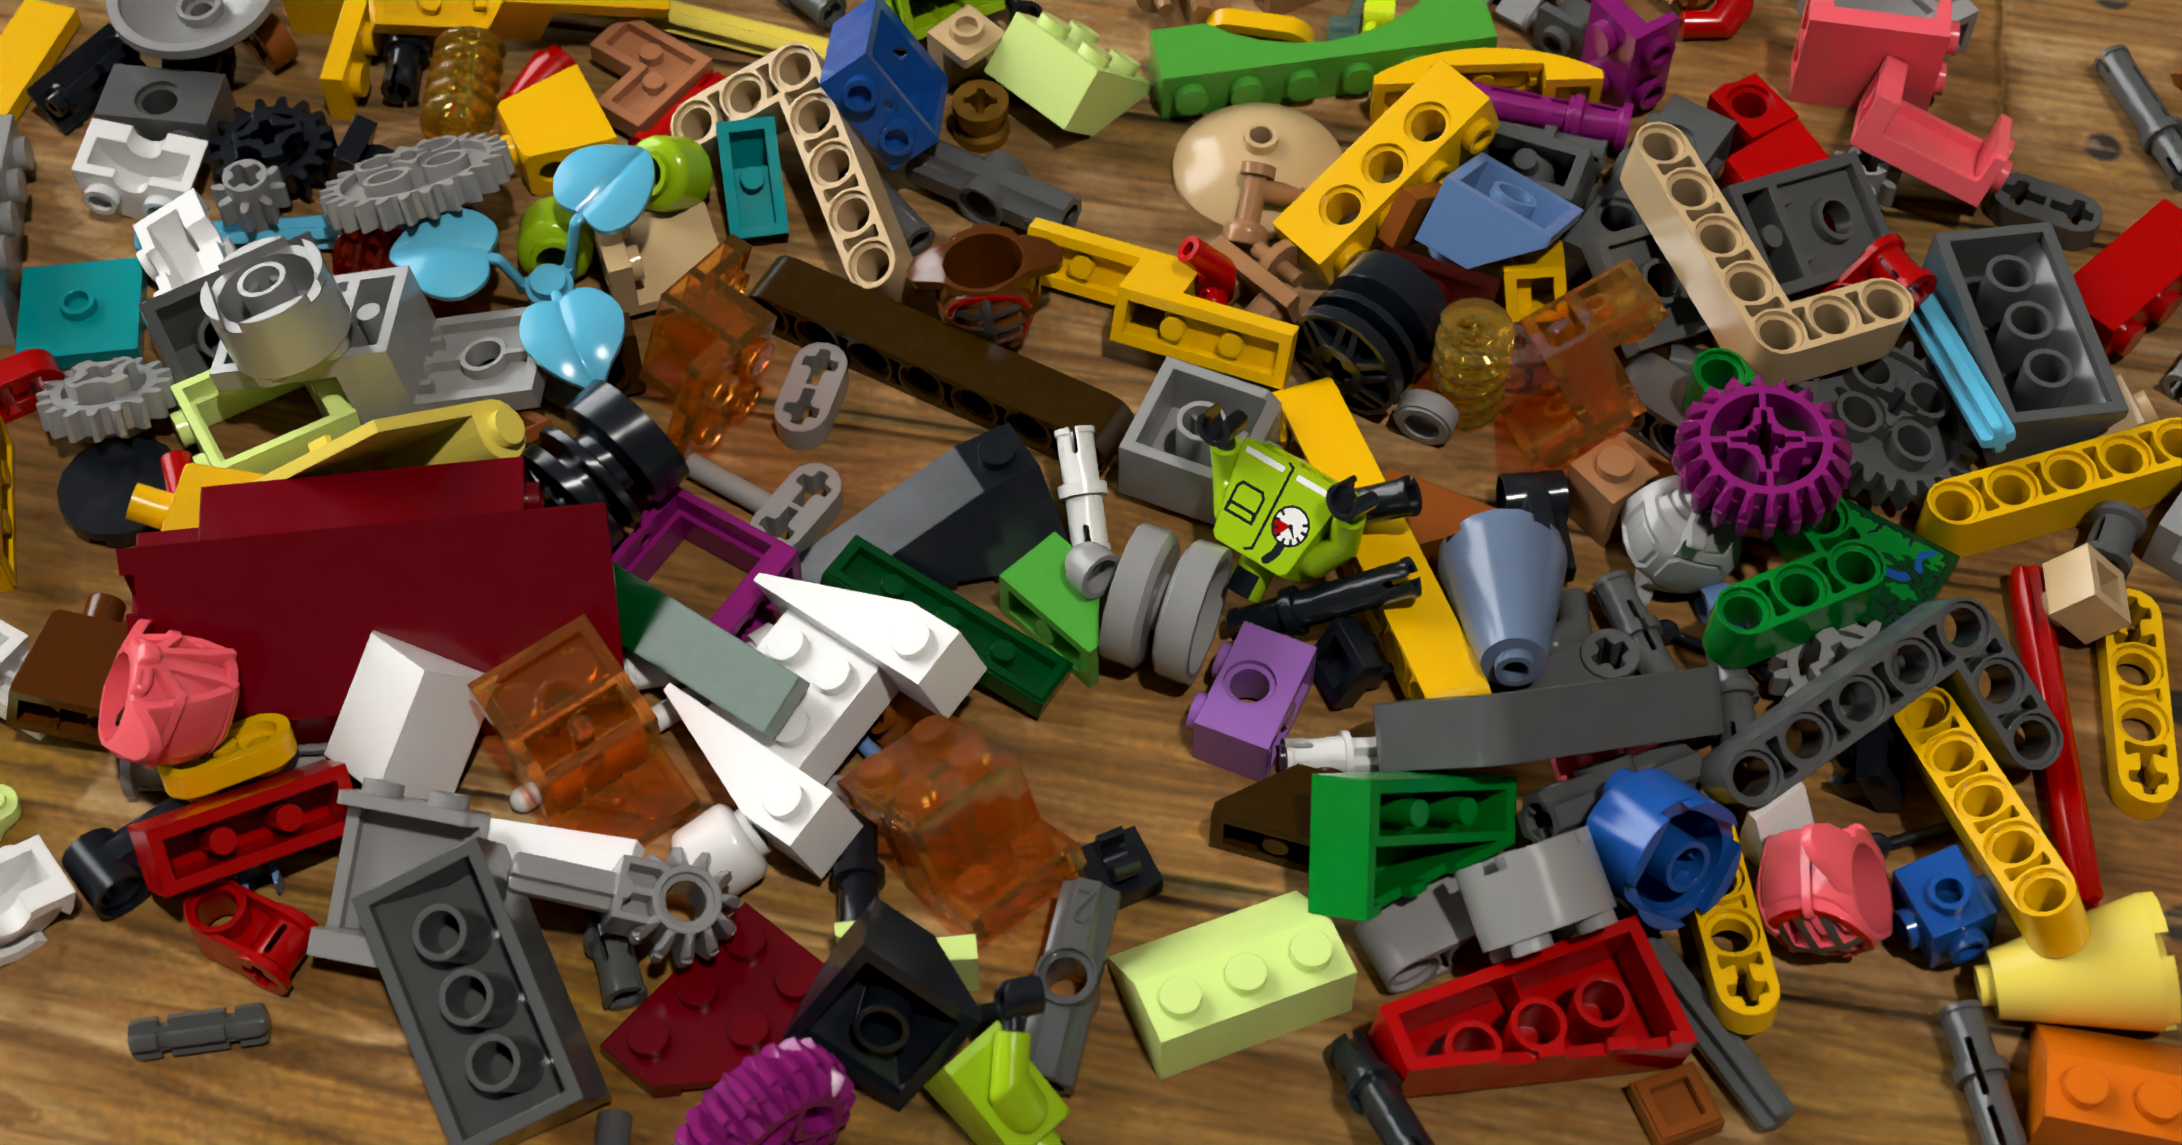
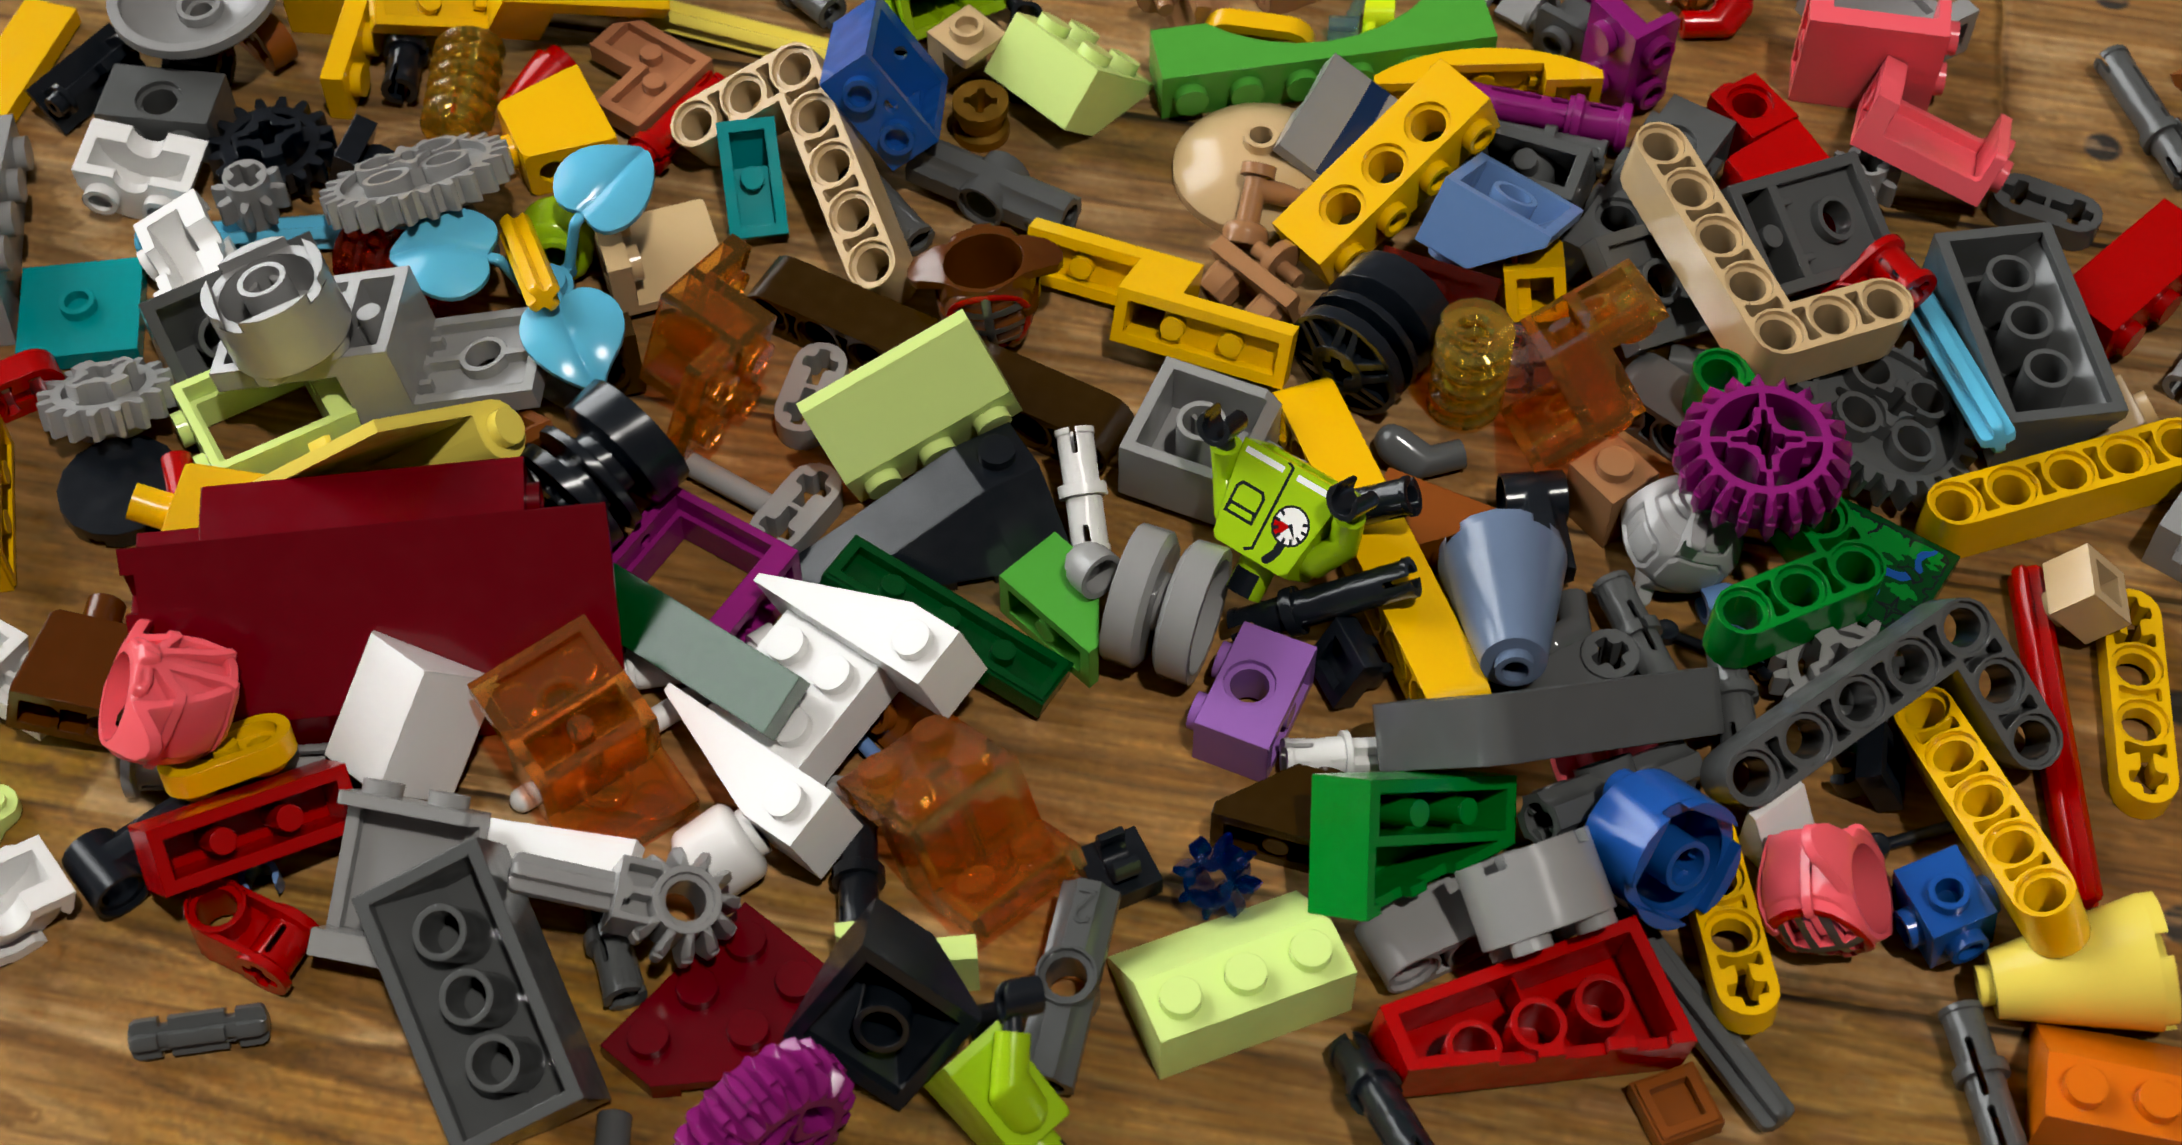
lime head [636,135,713,212] -> none
red arm [1177,235,1237,306] -> none
dark orange tile [1377,181,1442,249] -> none
light grey tile [1394,389,1459,445] -> none
dark grey bush [2079,501,2147,581] -> none
none -> yellow axle [499,213,560,313]
none -> yellowish green slope [796,309,1023,503]
none -> clear blue gear [1173,832,1262,921]
none -> light grey slope [1272,53,1398,214]
none -> dark grey arm [1374,424,1467,479]

